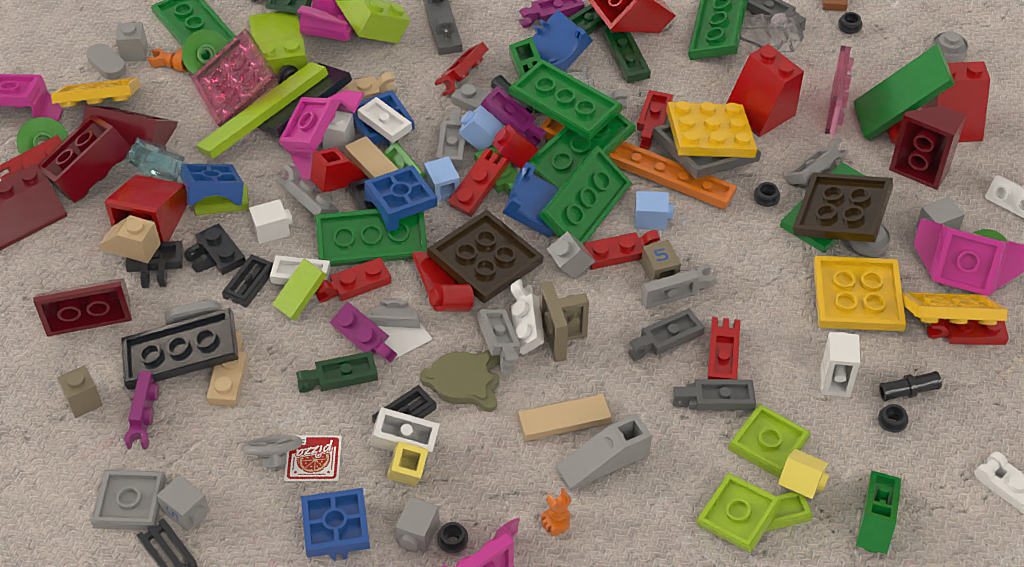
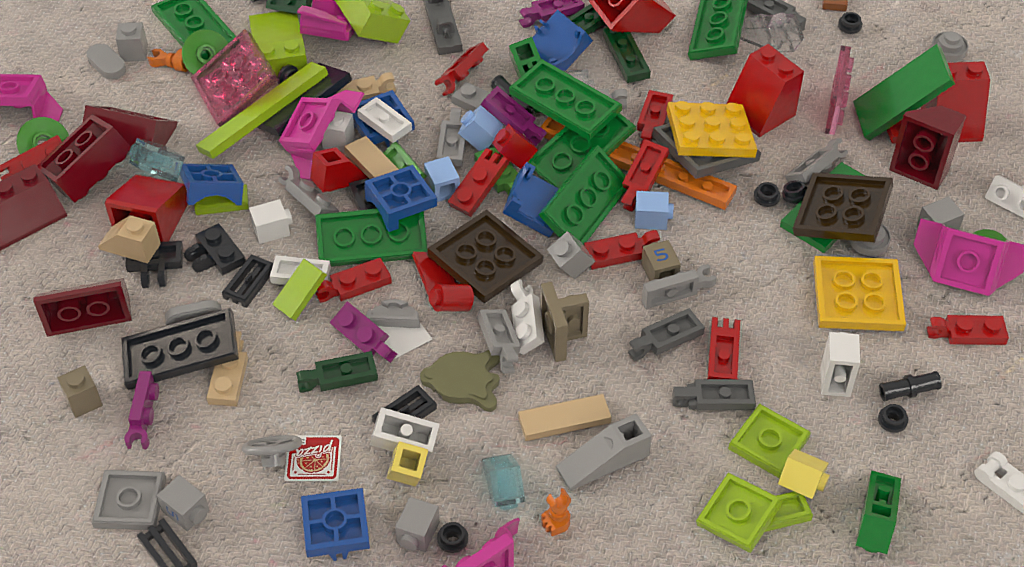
yellow plate [51,77,141,107] -> none
yellow plate [902,292,1008,325] -> none
none -> clear light blue slope [482,453,525,510]
none -> red plate [621,139,669,212]
none -> black plate [782,180,807,204]

